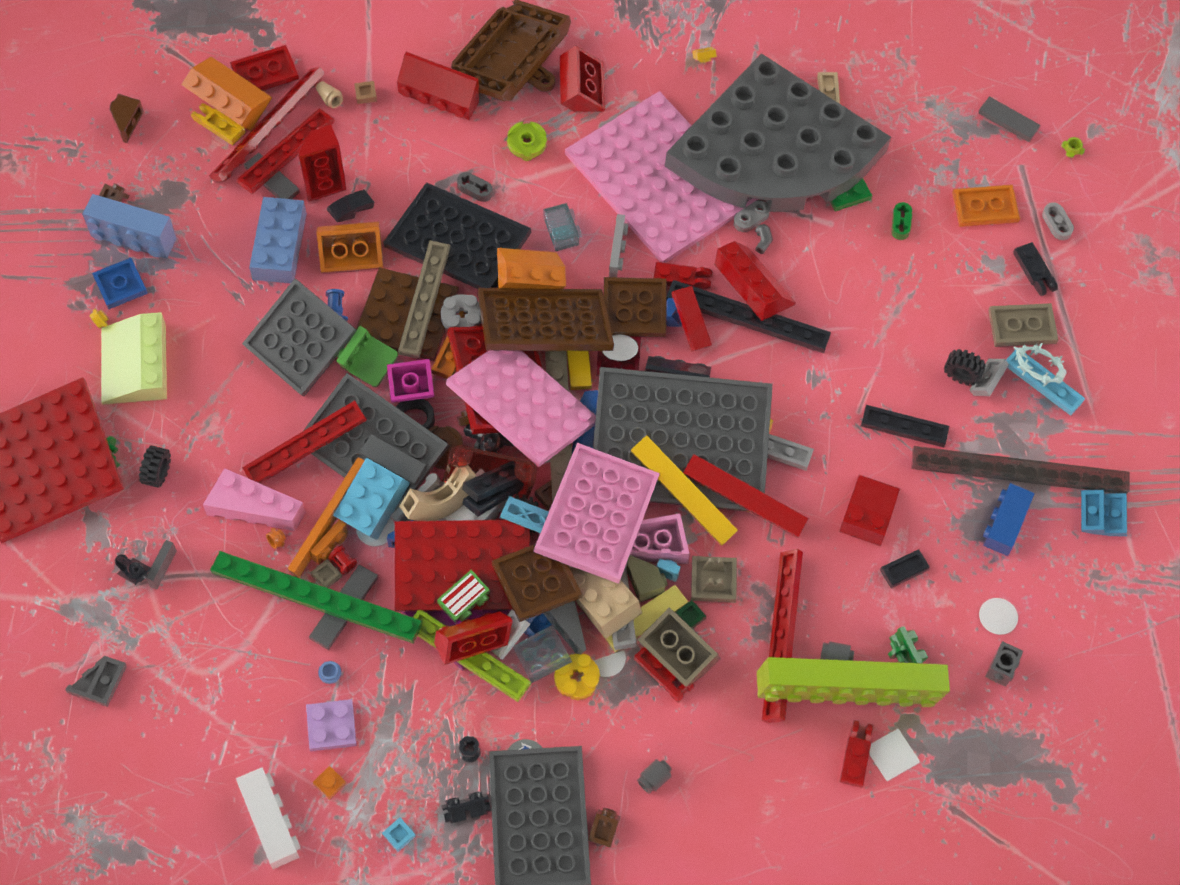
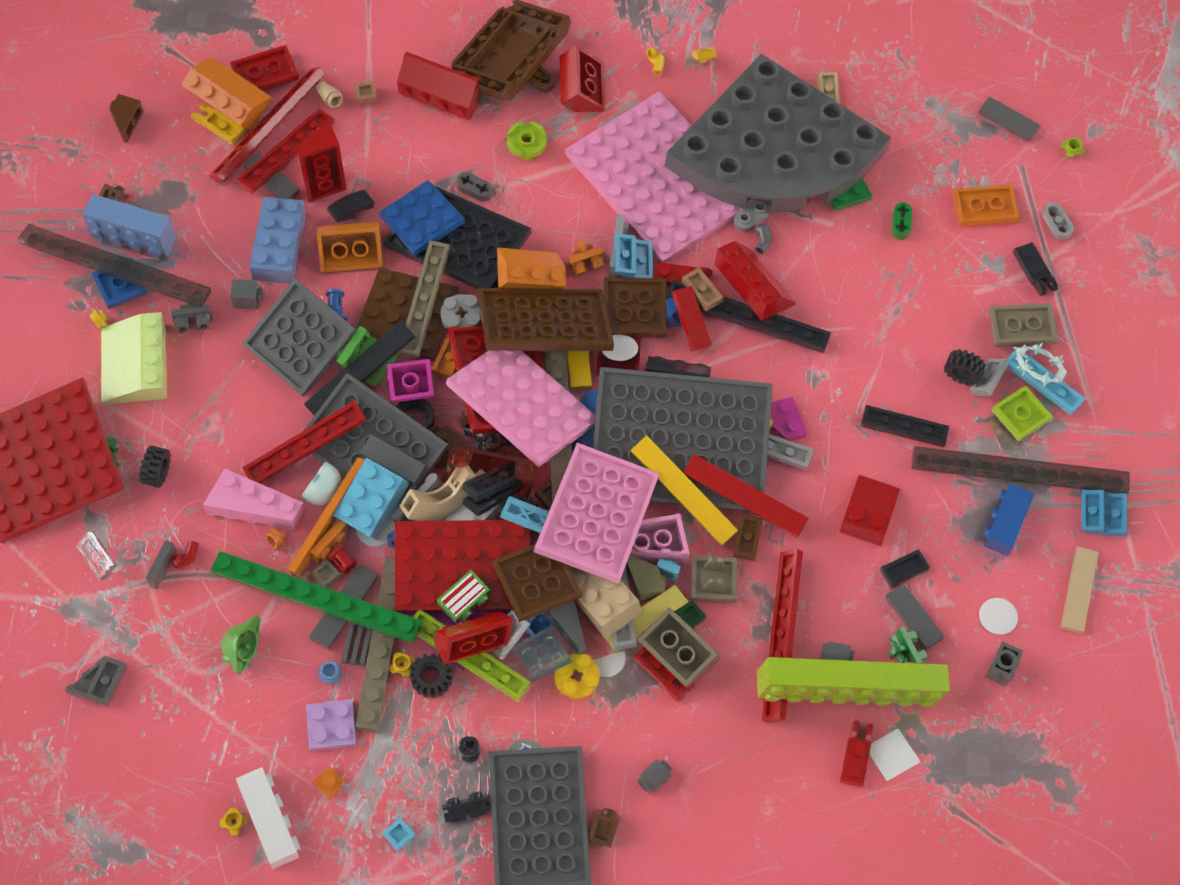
black hinge [115,554,151,585] -> none
clear light blue brick [543,203,582,251] -> none
none -> clear smoke plate [17,223,212,308]
none -> clear plate [77,531,117,580]
none -> red arm [170,541,199,569]
none -> dark grey hips [171,298,213,333]
none -> yellow plate [219,807,248,836]
none -> bright green hat [221,616,261,675]
none -> dark grey brick [230,279,263,309]
none -> light aqua cylinder [301,461,342,506]
none -> black tile [304,320,415,416]
none -> dark grey tile [342,622,372,667]
none -> dark tan plate [355,557,399,732]
none -> blue plate [378,180,465,256]
none -> yellow plate [389,652,415,677]
none -> black tyre [410,653,452,698]
none -> orange hips [566,239,605,276]
none -> dark azure slope [615,233,653,278]
none -> yellow arm [646,47,665,76]
none -> medium nougat plate [682,268,724,311]
none -> reddish brown plate [733,514,763,561]
none -> dark pink wing [770,397,807,441]
none -> dark grey tile [885,584,944,650]
none -> lime plate [991,385,1053,442]
none -> tan tile [1060,546,1099,634]

